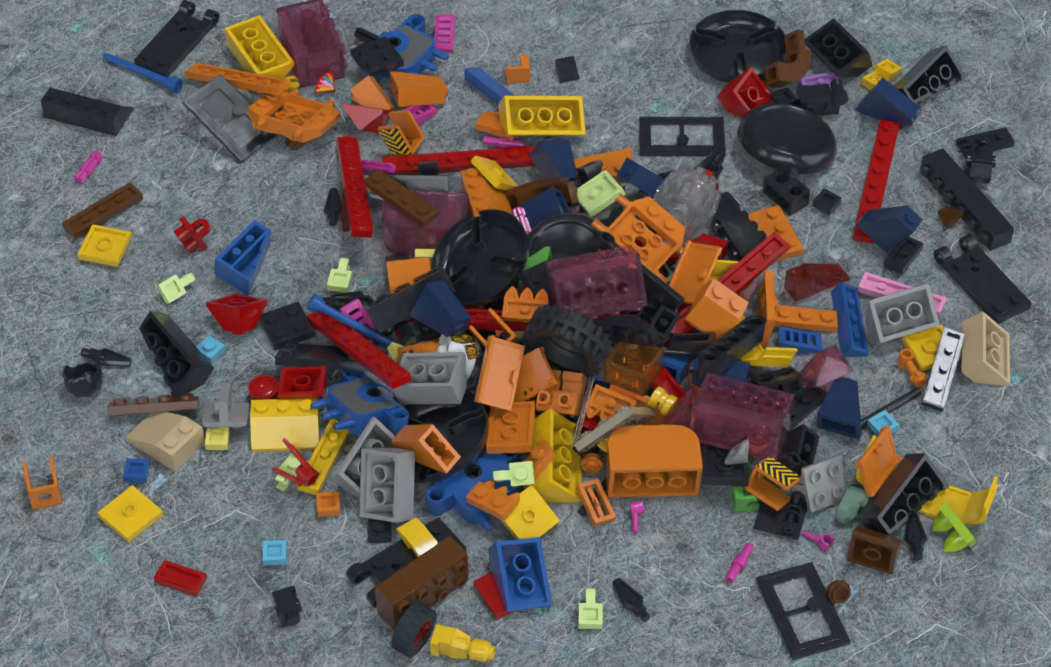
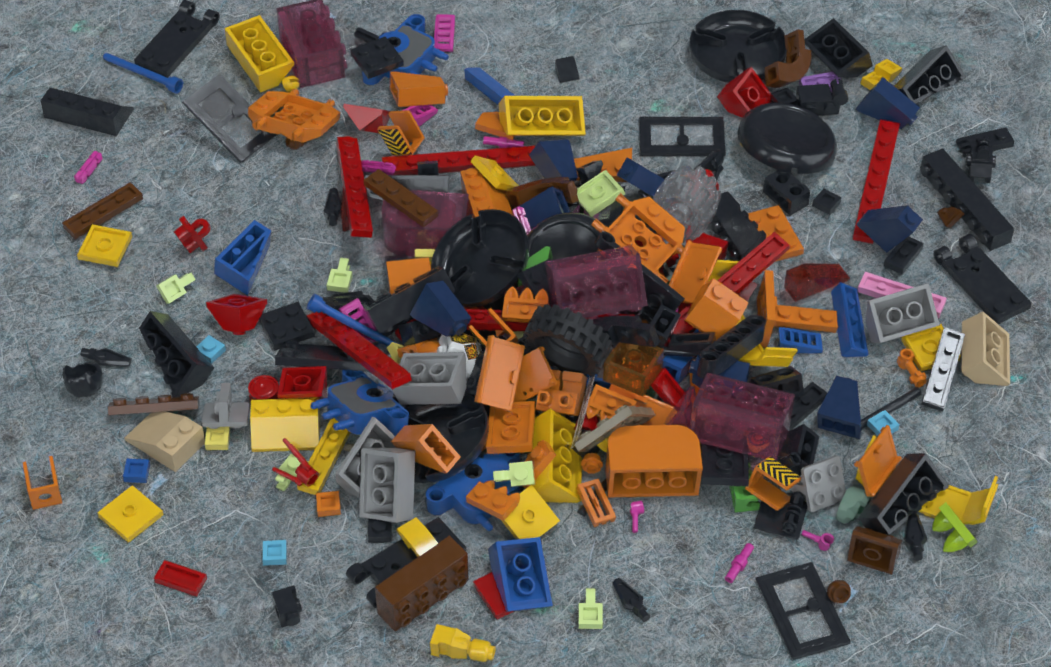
orange plate [185,63,290,96] -> none
tile [315,71,335,94] -> none
orange slope [350,75,396,111] -> none
black wheel [391,602,437,658] -> none
orange panel [505,54,530,84] -> none
yellow wheel [647,386,678,417] -> none
light grey slope [724,440,749,465] -> none
clear pink slope [800,345,853,388] -> none

